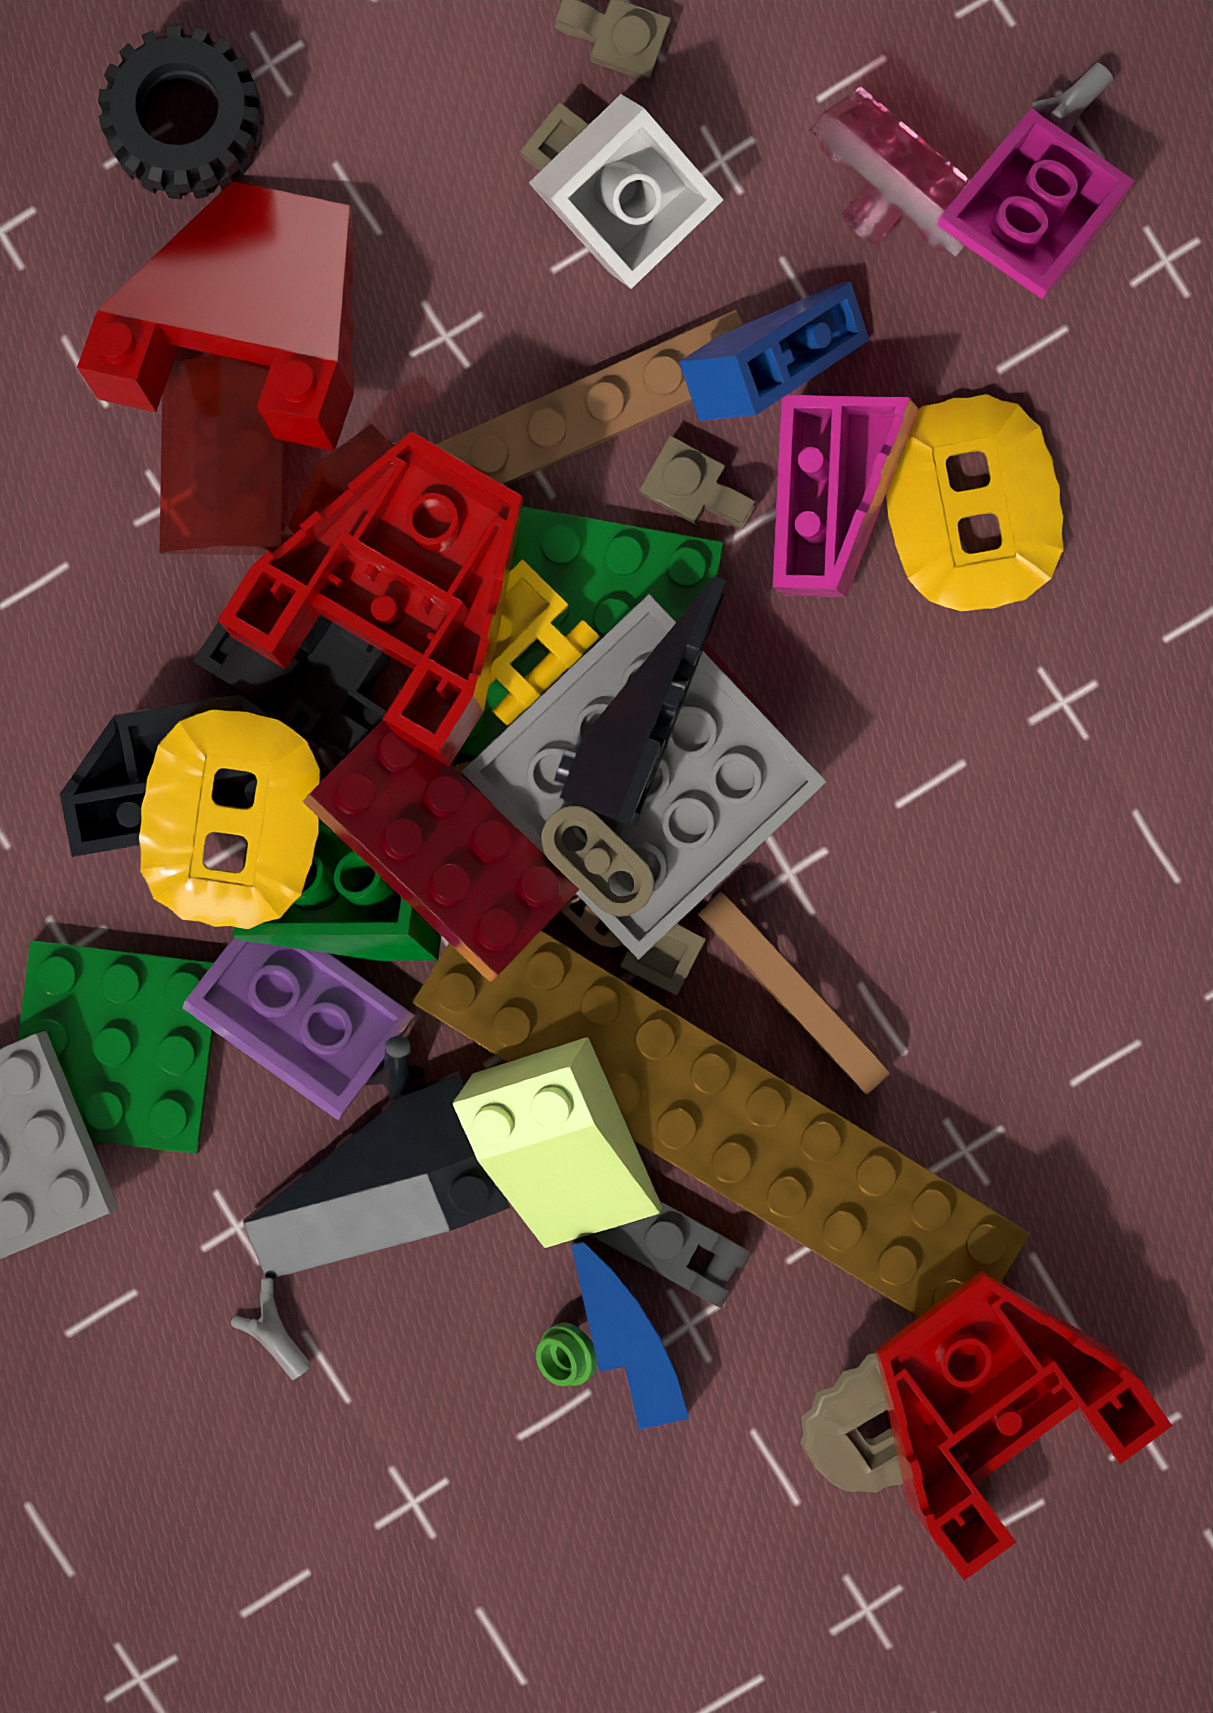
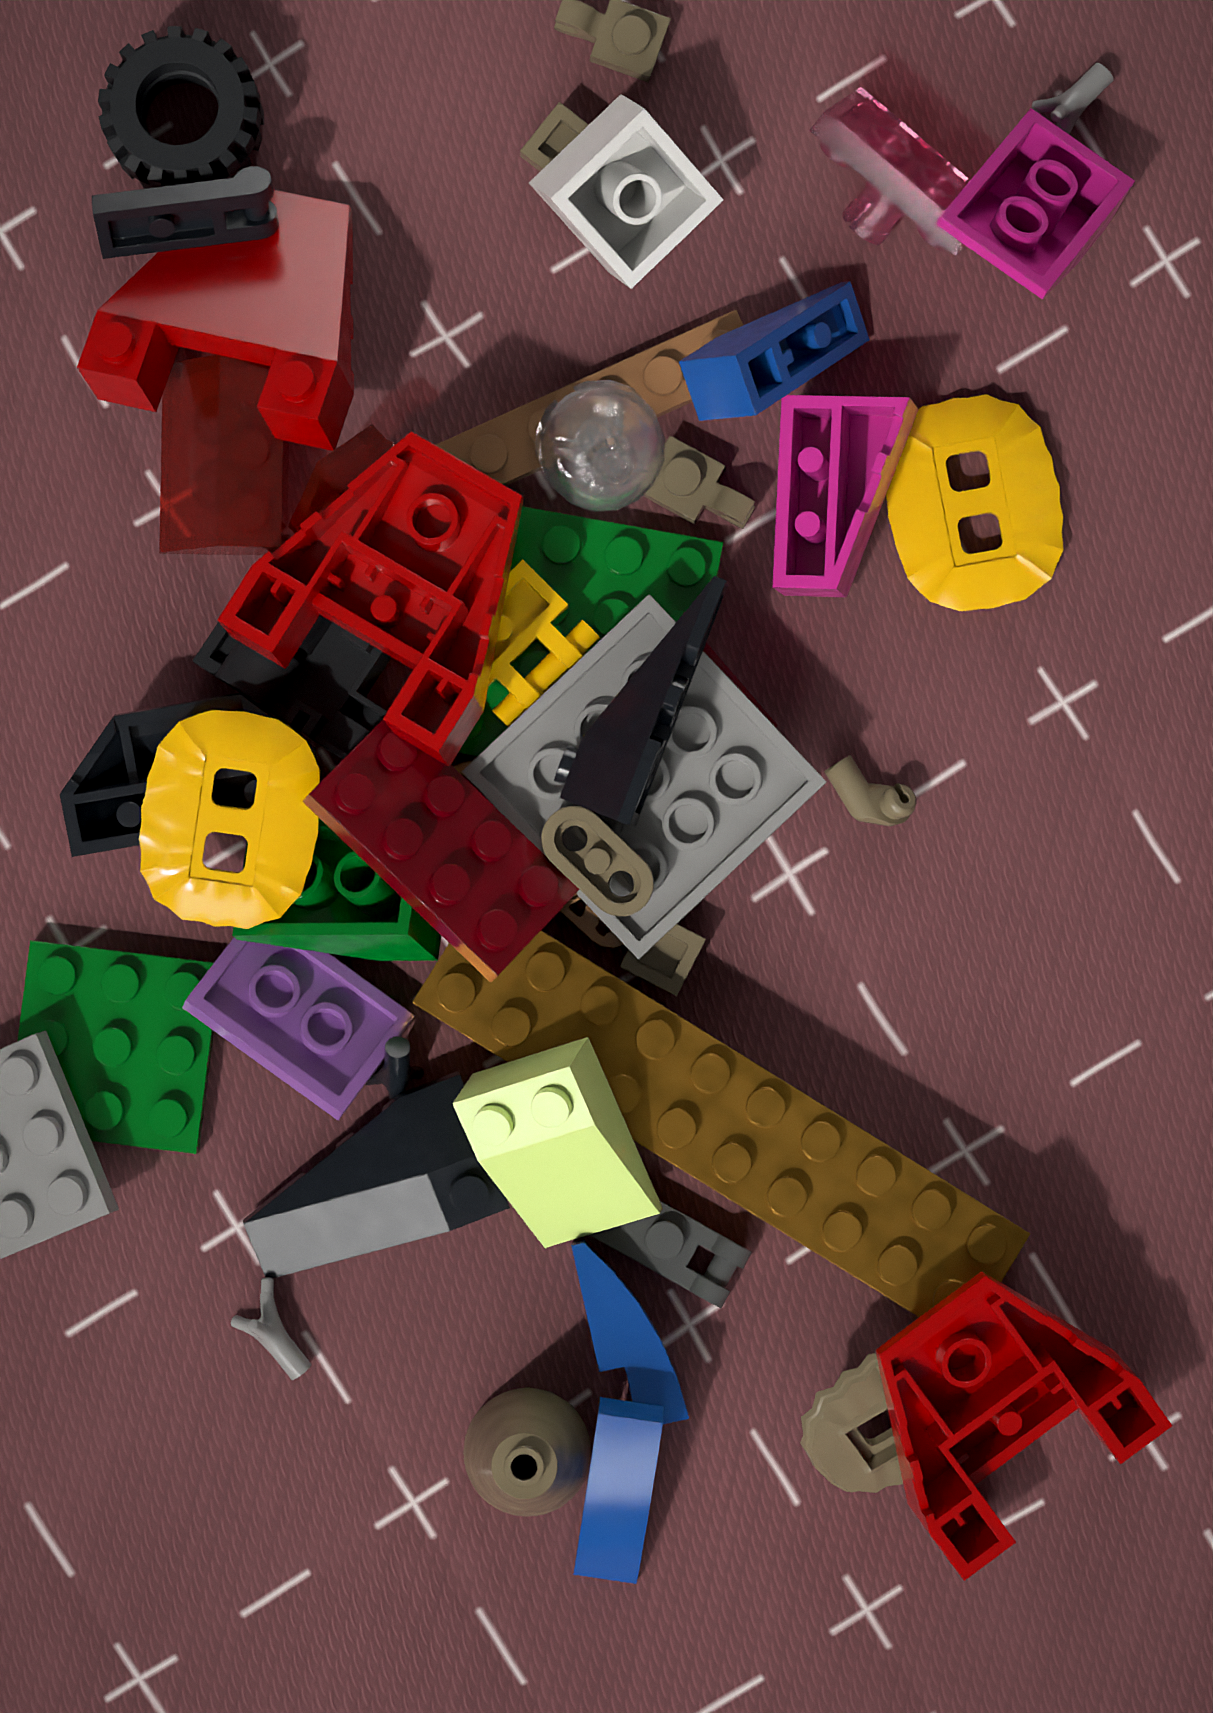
bright green plate [536,1323,597,1386] -> none
medium nougat beam [697,892,890,1096] -> none
none -> black plate [92,166,279,259]
none -> dark tan cone [463,1387,591,1517]
none -> clear cylinder [536,380,665,512]
none -> blue slope [573,1397,664,1584]
none -> dark tan arm [824,755,917,827]

